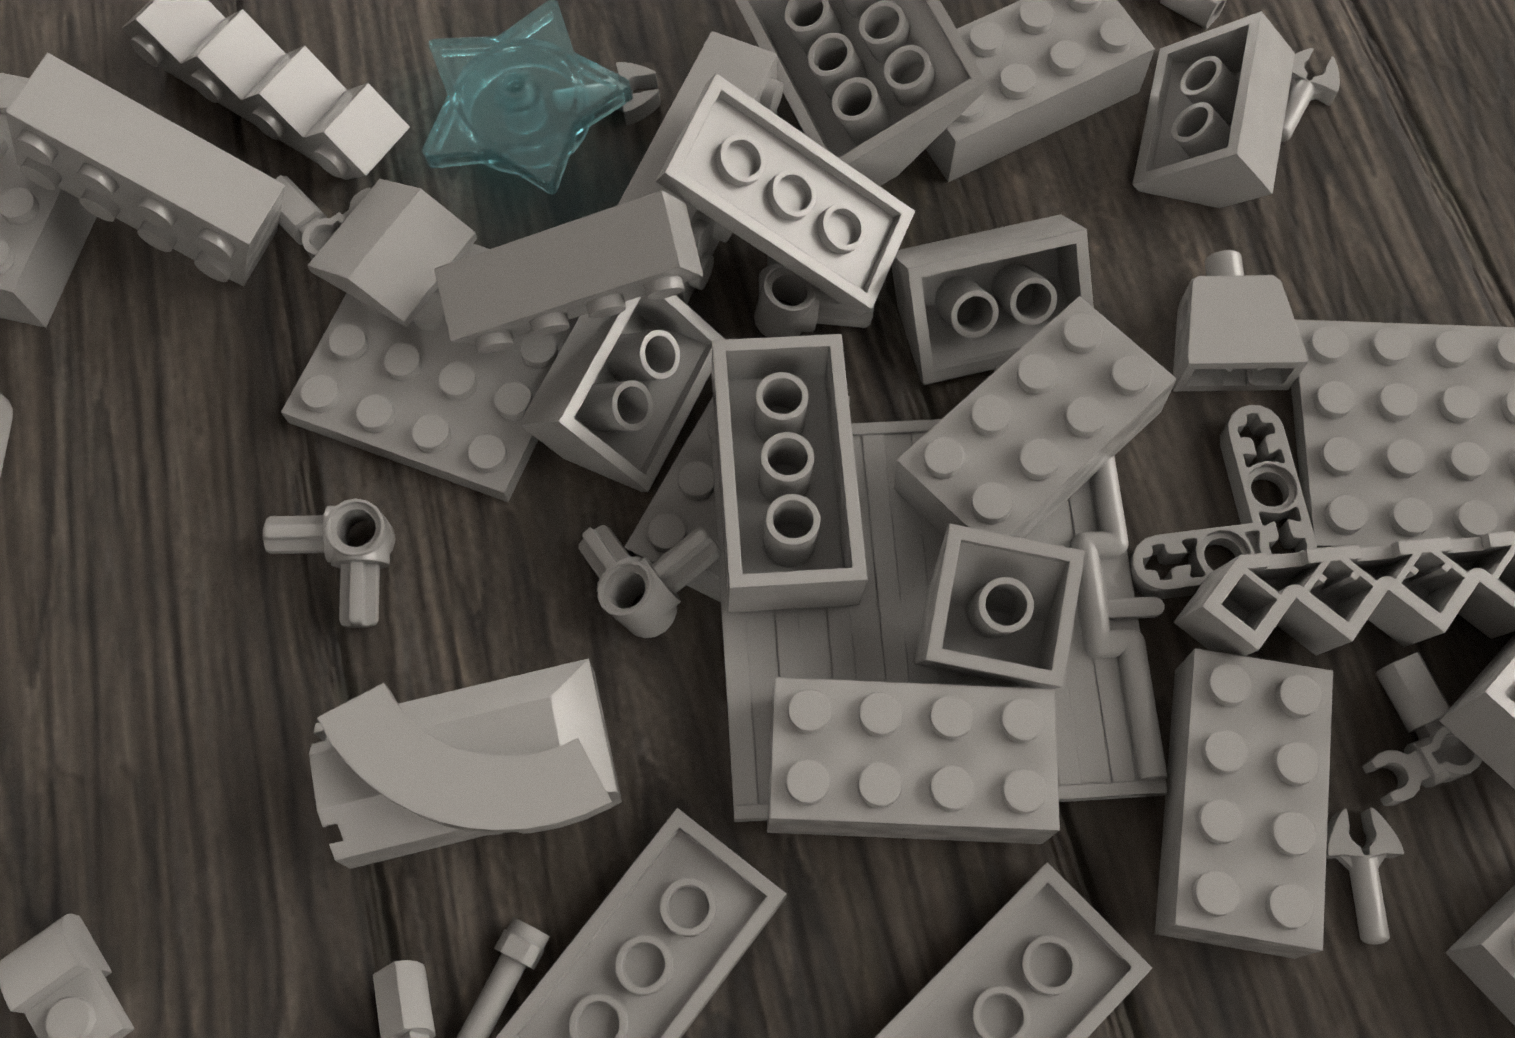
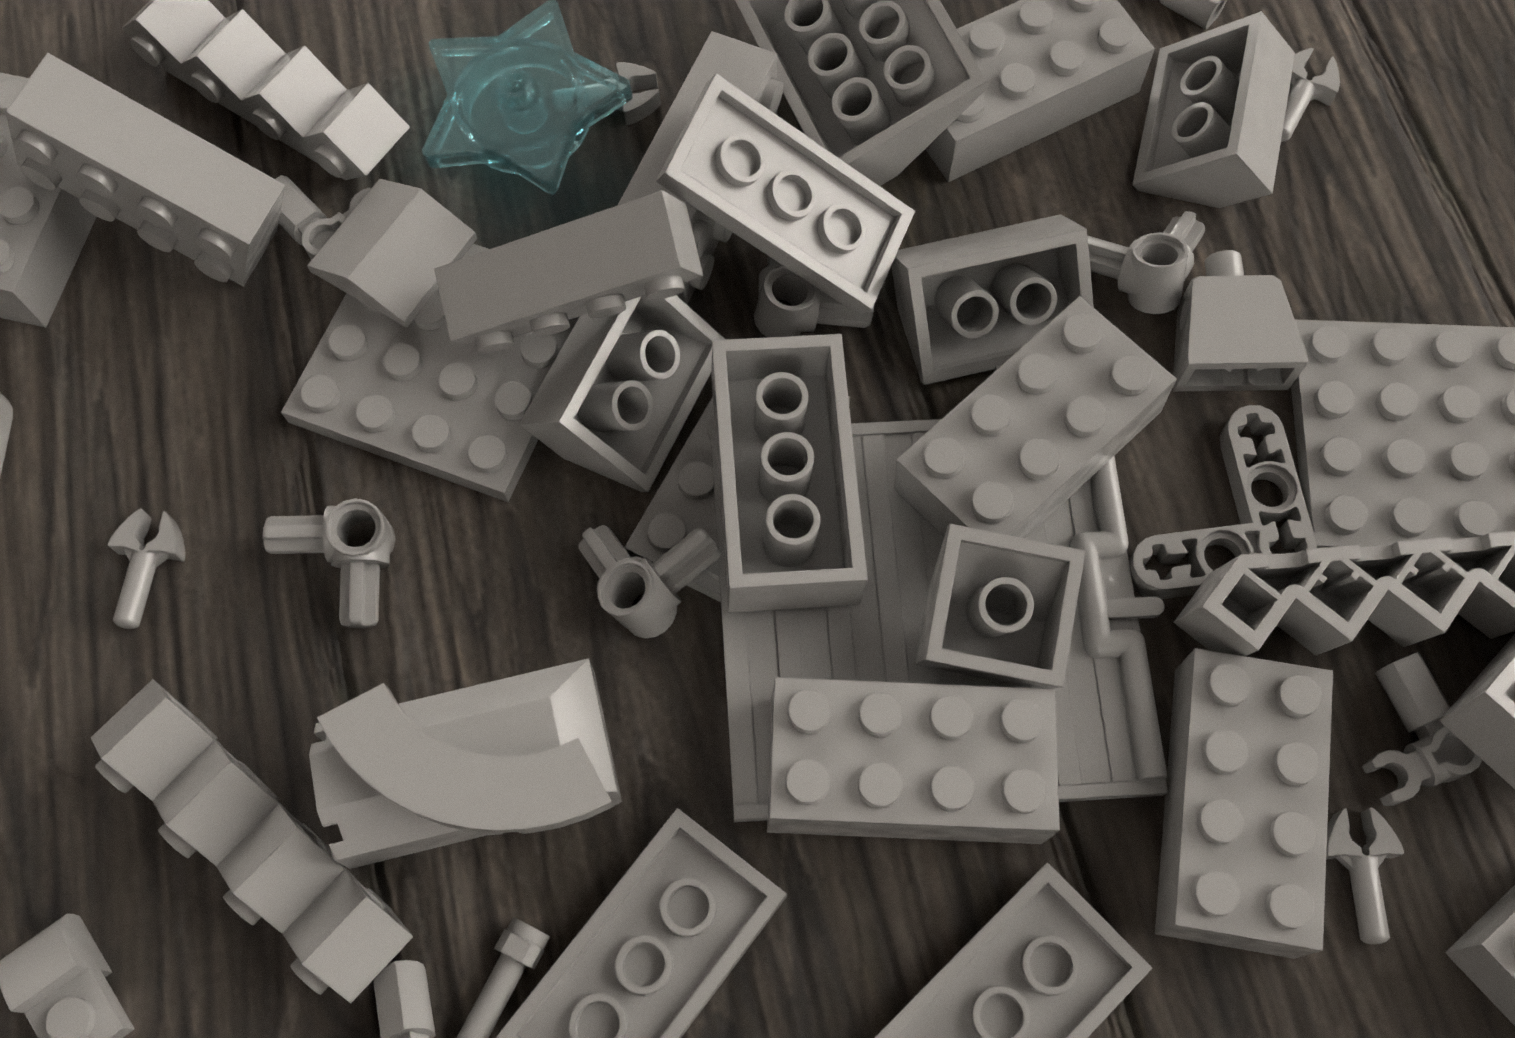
none -> light grey brick [91,679,413,1003]
none -> light grey bar [108,508,186,629]
none -> light grey axle [1087,211,1205,314]

